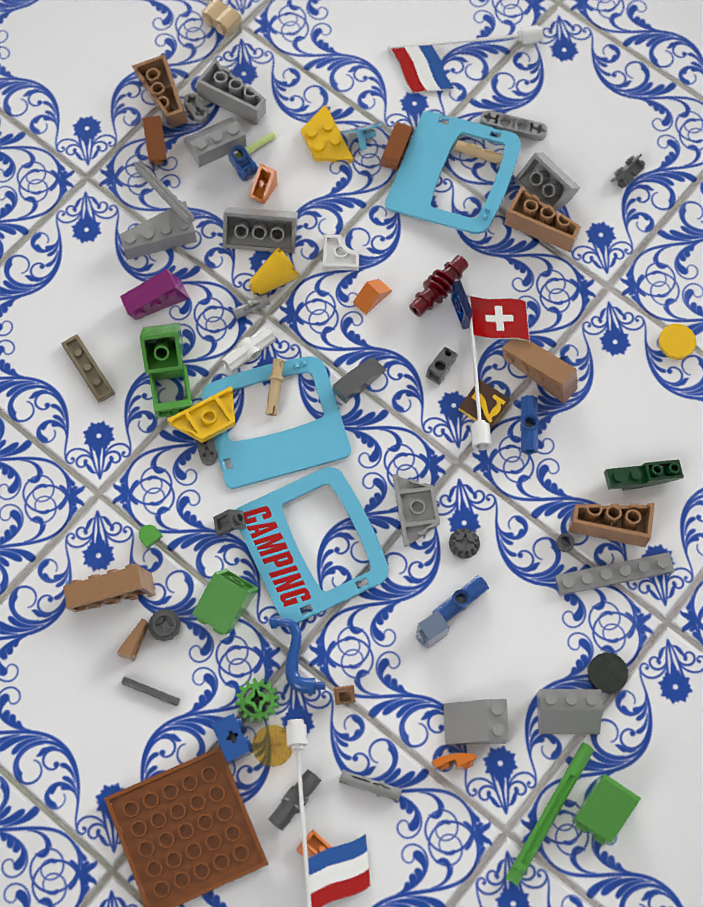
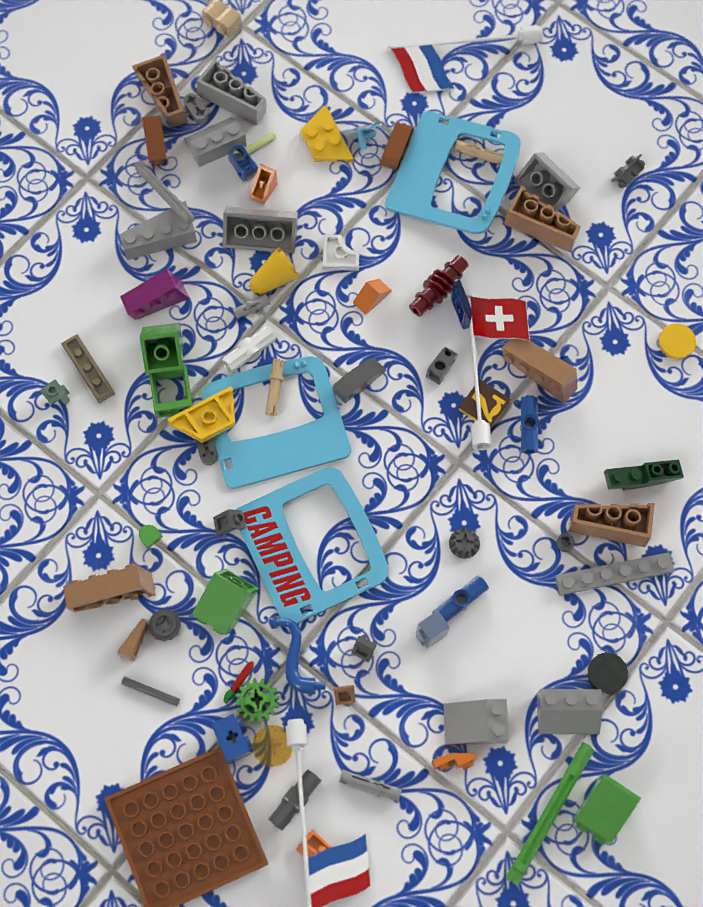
light grey wing [392,474,440,547] -> none
light grey beam [480,110,547,141] -> none
none -> sand green bracket [40,379,70,406]
none -> red piece [223,661,254,704]
none -> dark grey tile [351,635,377,662]

